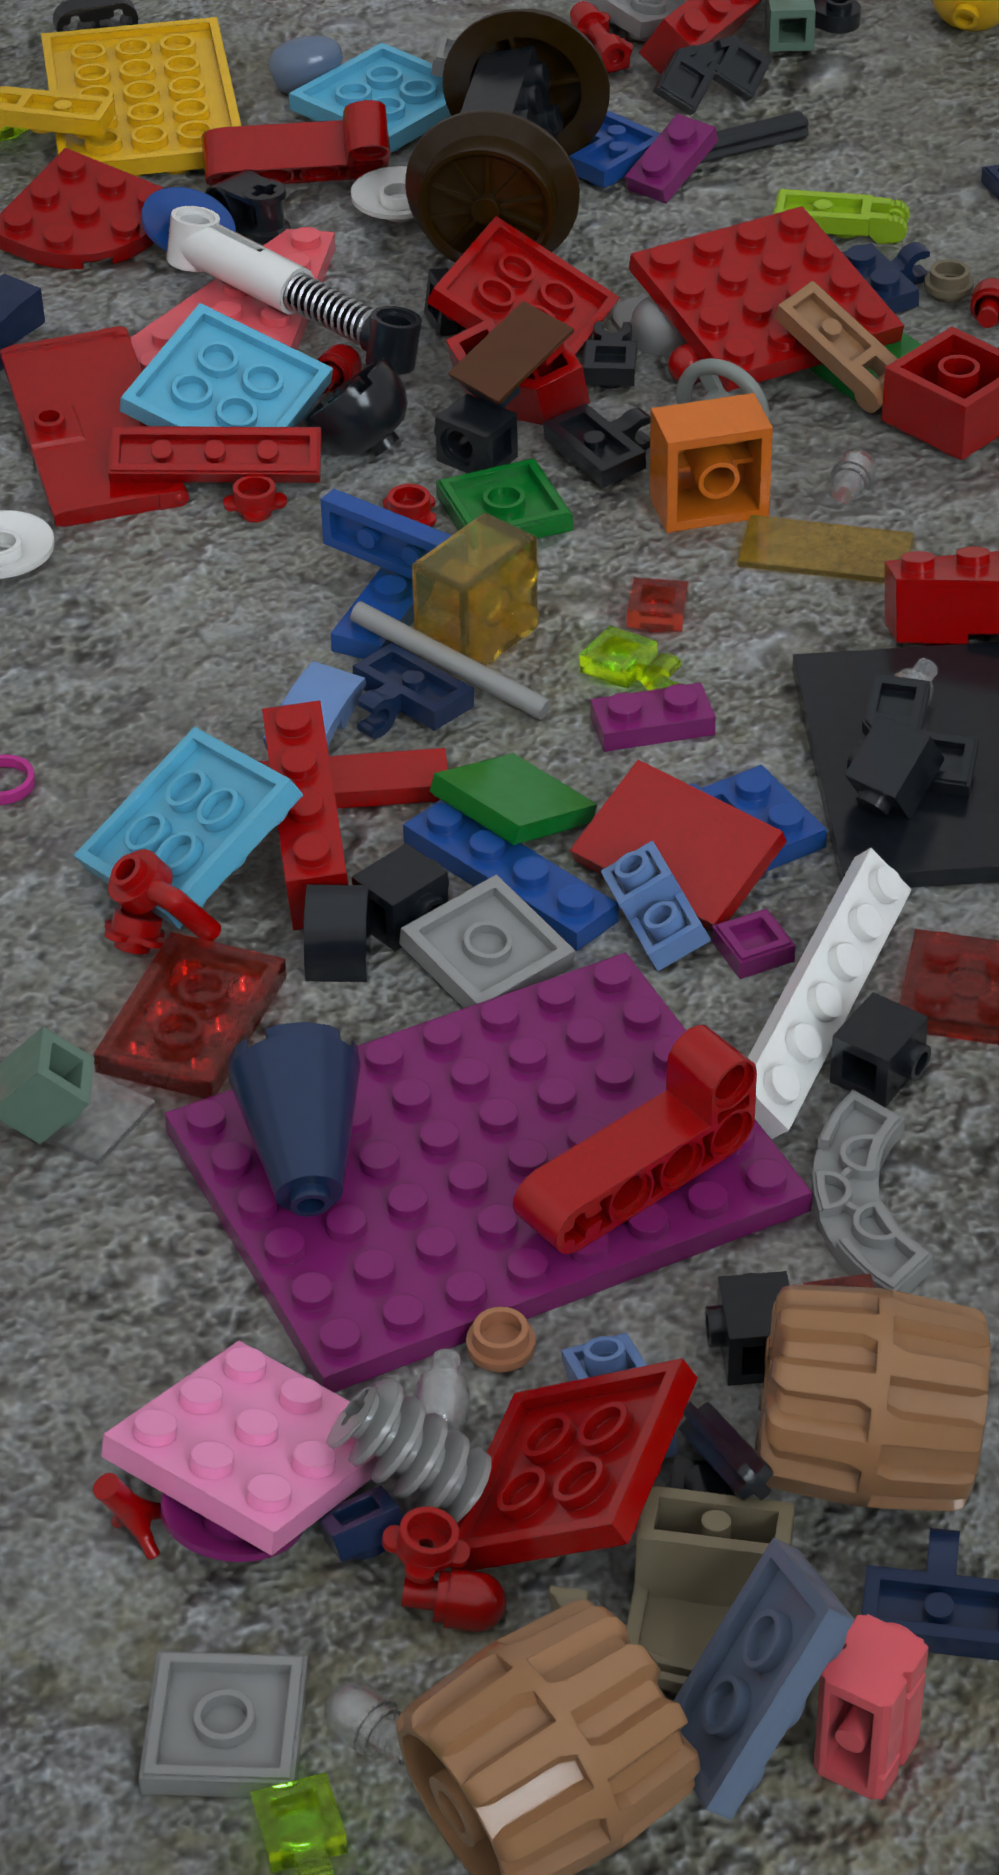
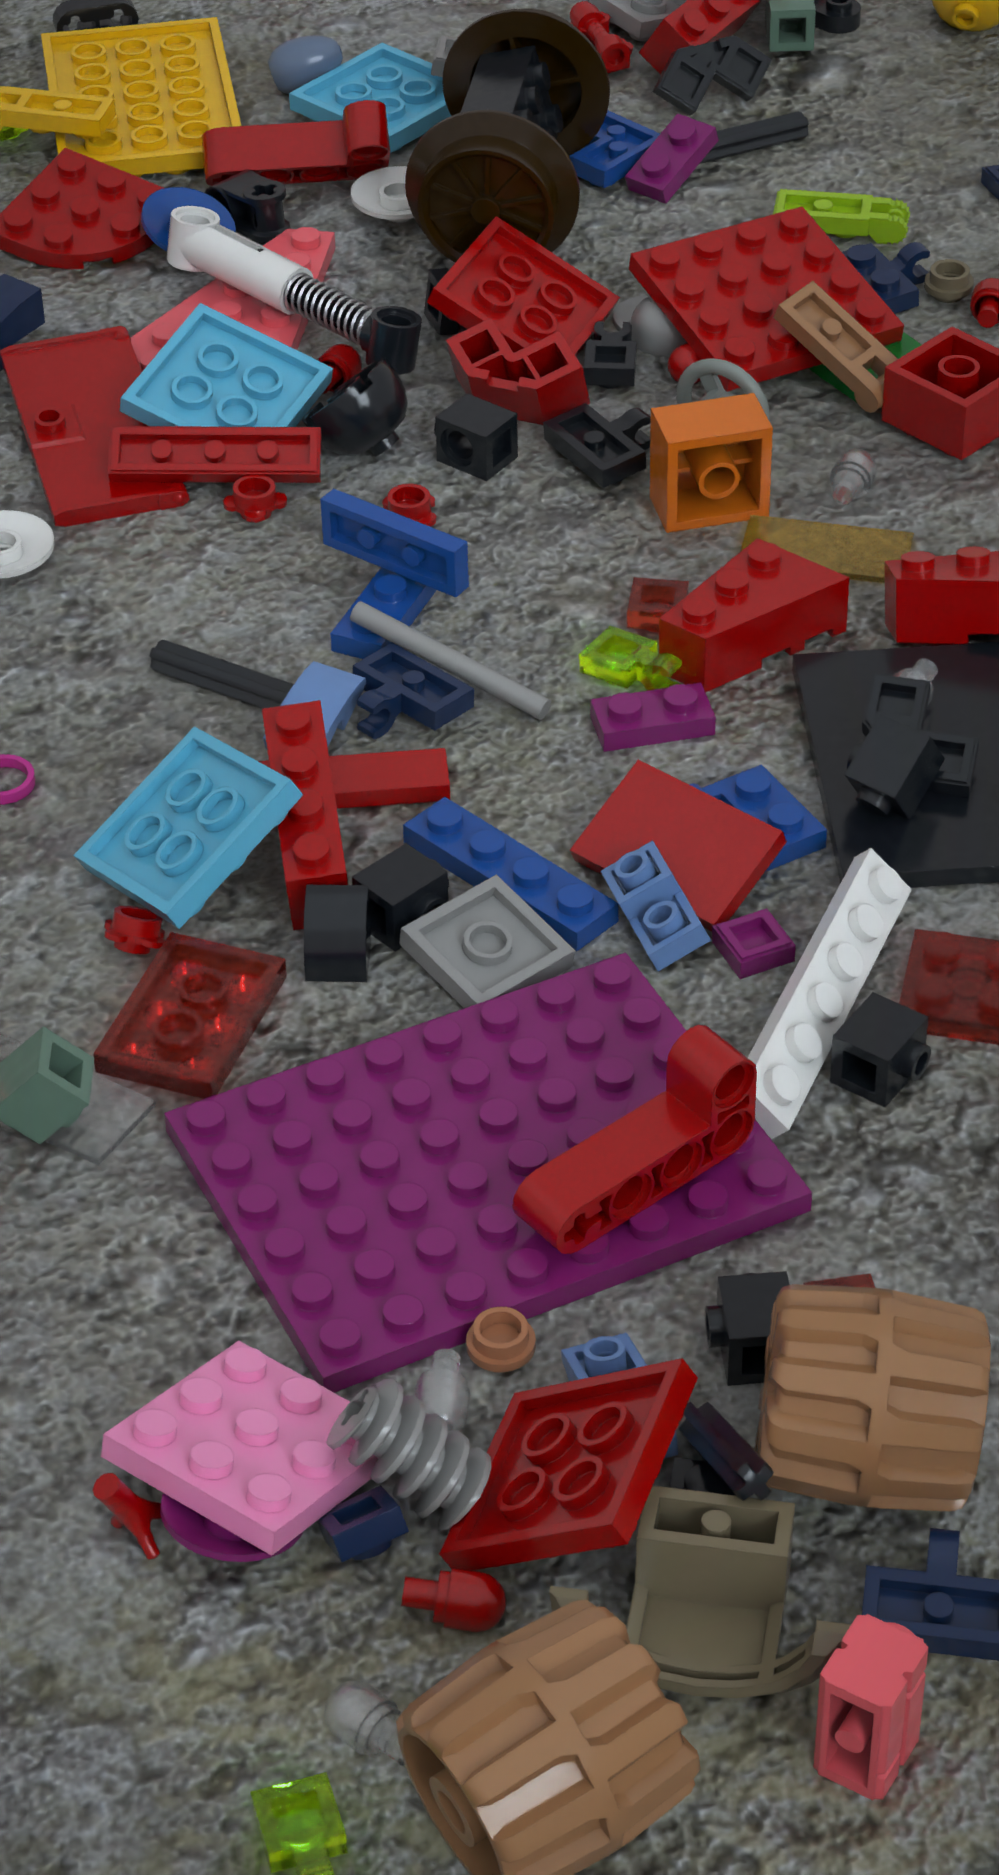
red plate [108,849,221,943] -> none
light grey tile [139,1651,309,1799] -> none
dark blue cone [228,1022,361,1217] -> none
red plate [382,1506,470,1584] -> none
clear yellow brick [412,513,539,666] -> none
green tile [430,753,598,845] -> none
green tile [436,458,573,554] -> none
reddish brown piece [448,301,574,409] -> none
sand blue plate [673,1537,854,1820] -> none
light grey tile [811,1089,934,1293] -> none
none -> black axle [149,640,294,709]
none -> red wedge [658,538,850,693]

